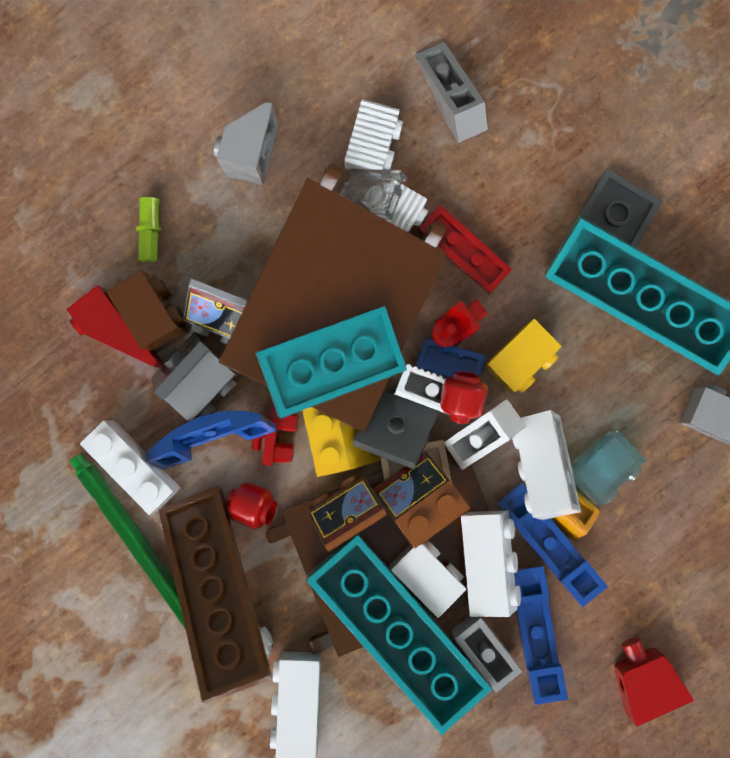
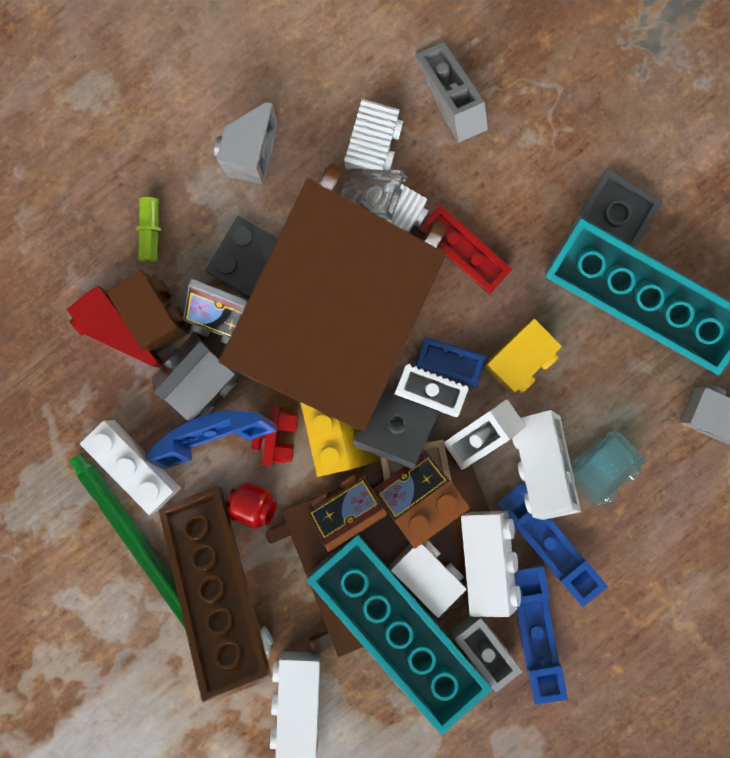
teal plate [255,306,407,418] -> none
red hips [432,299,488,347] -> none
red head [440,371,488,424] -> none
light orange slope [551,490,601,540] -> none
red torso [614,637,694,727] -> none
none -> dark grey plate [205,216,277,297]

